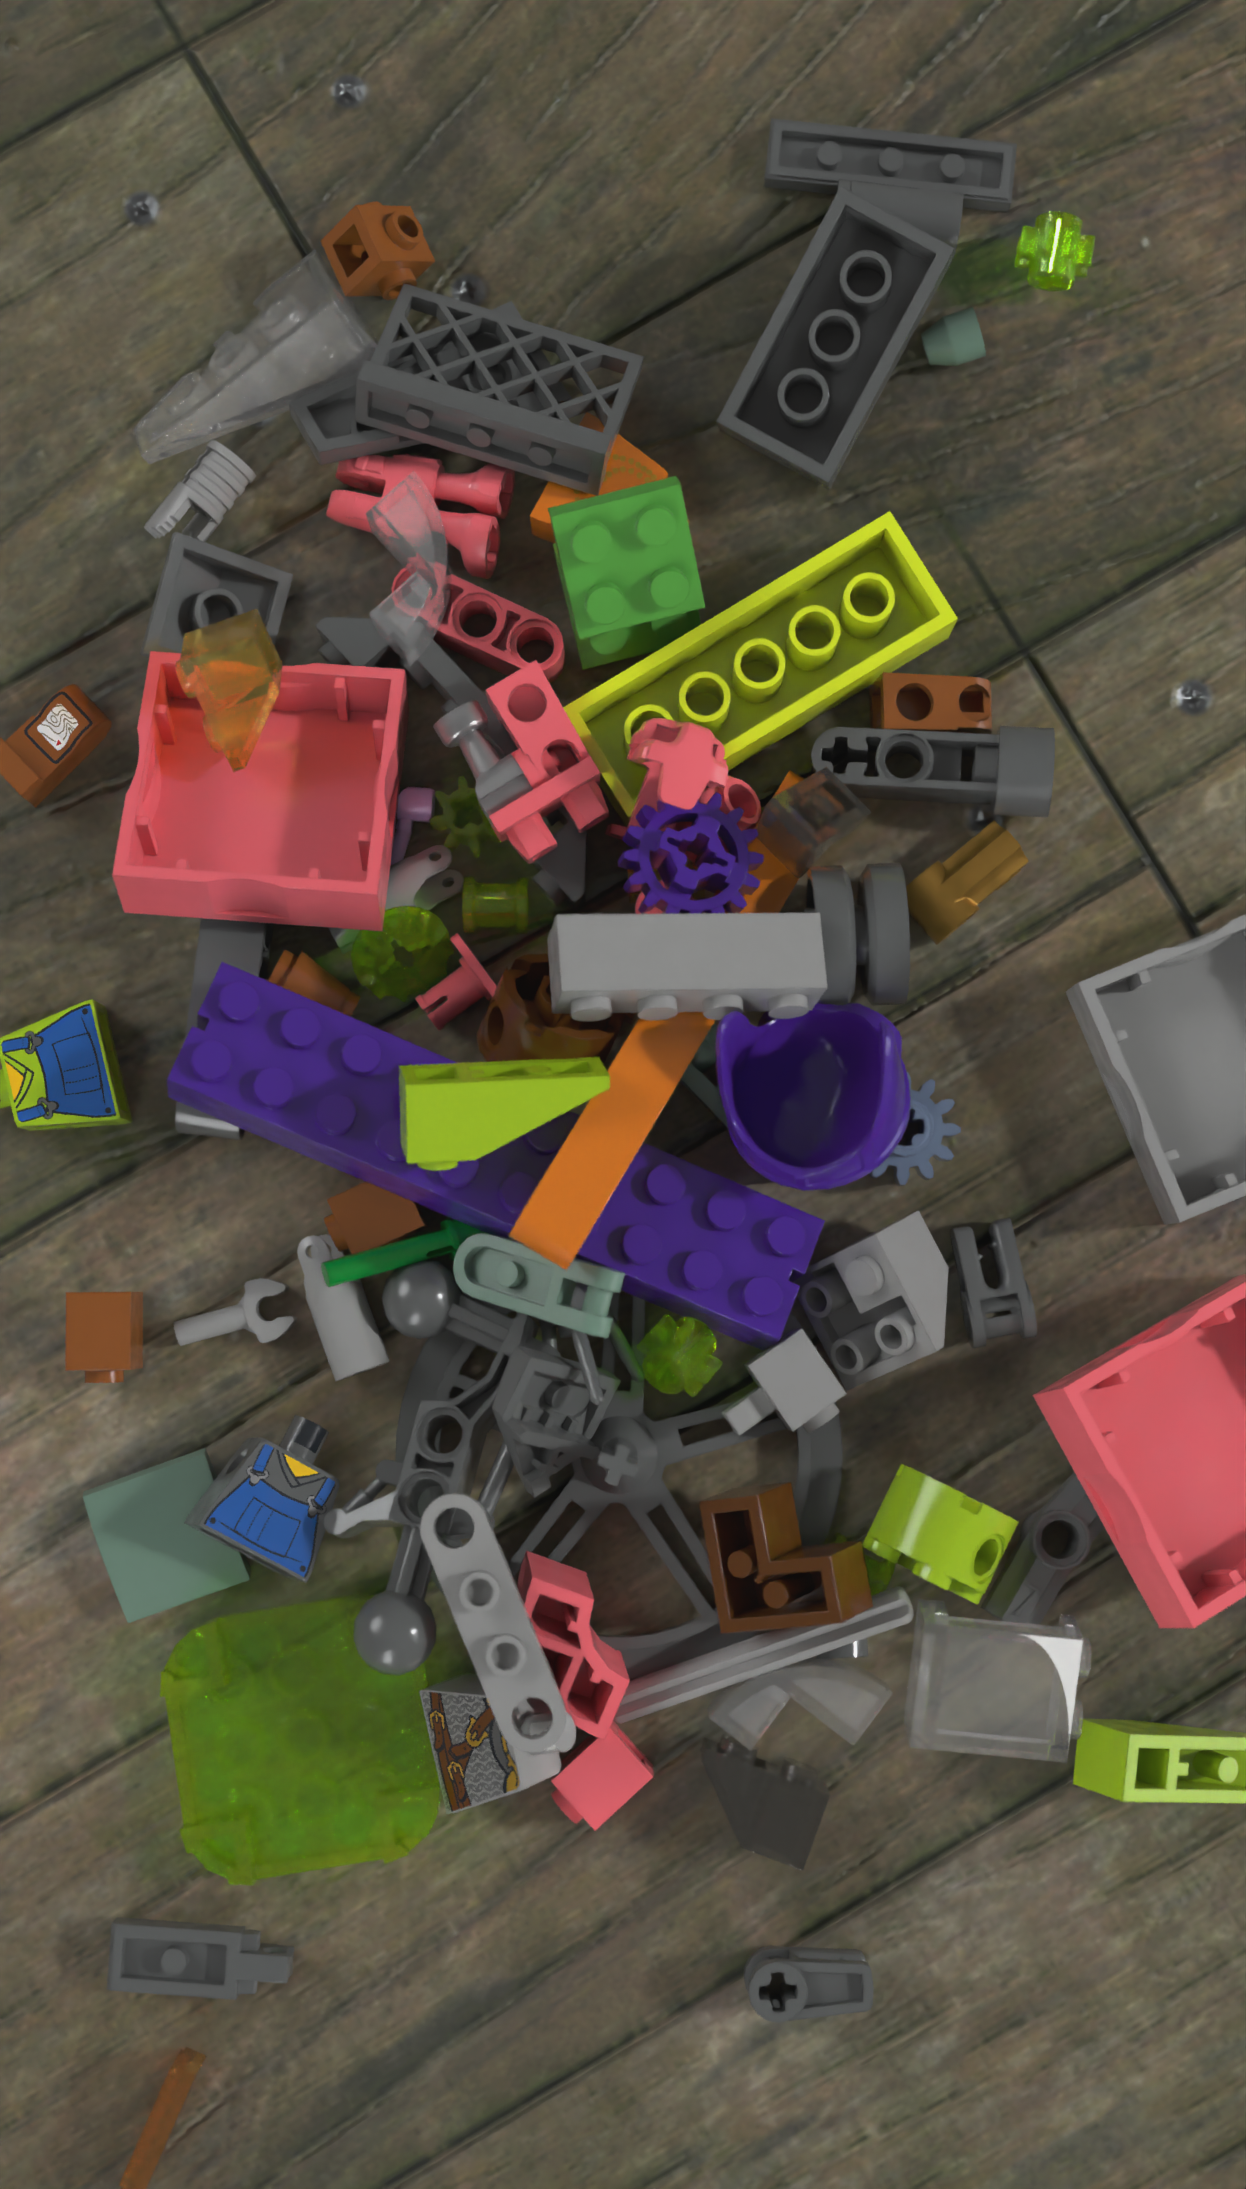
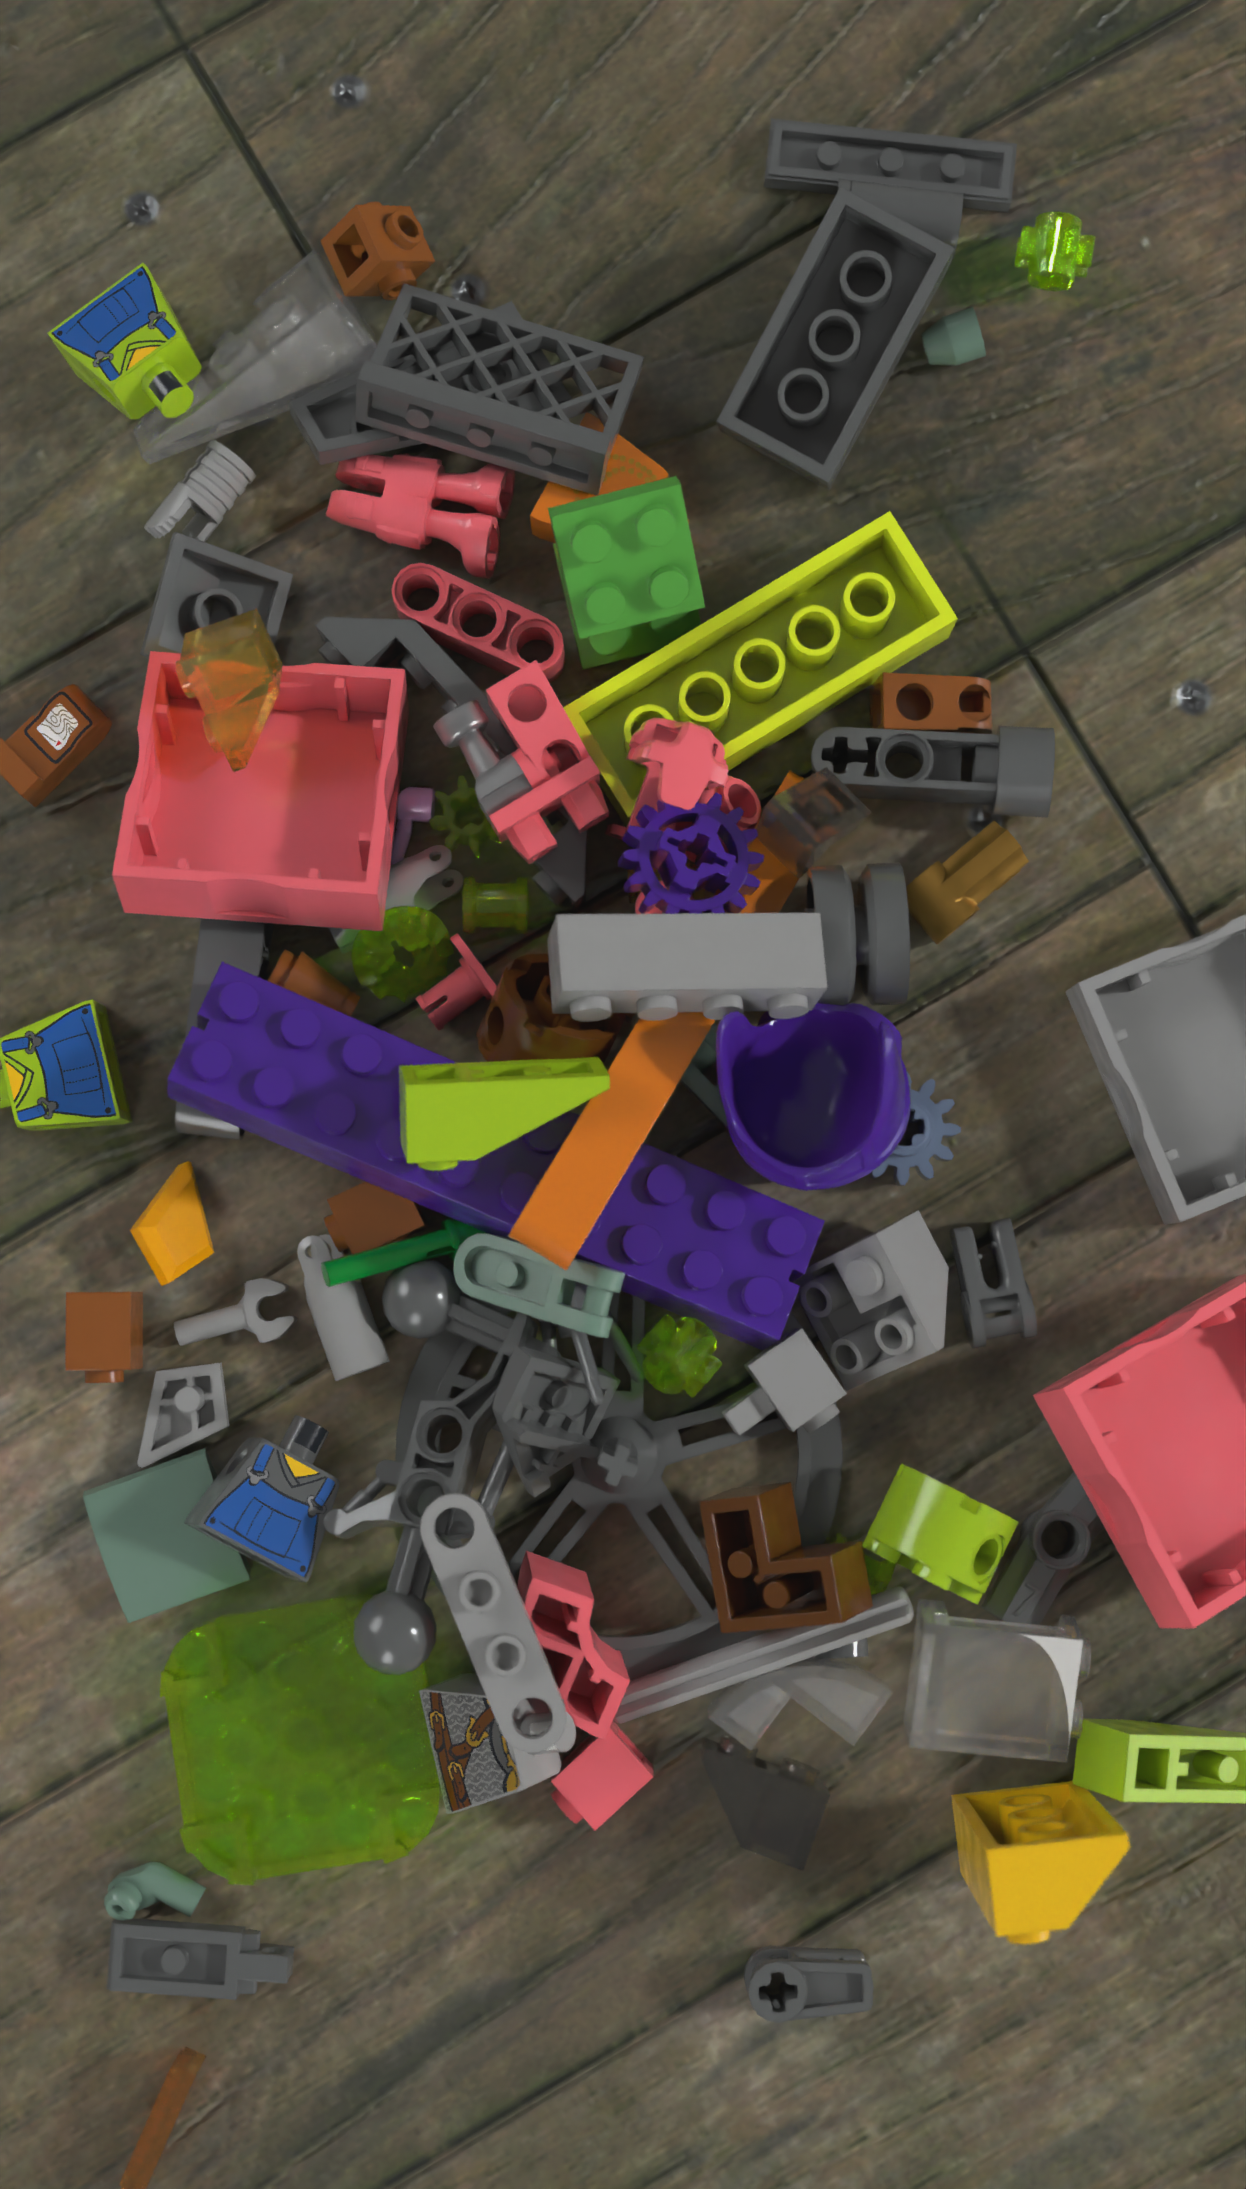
clear brick [365,471,452,667] -> none
none -> torso [47,263,202,419]
none -> sand green arm [104,1862,206,1921]
none -> light orange piece [130,1161,214,1286]
none -> light grey piece [137,1362,229,1468]
none -> yellow slope [951,1781,1130,1944]

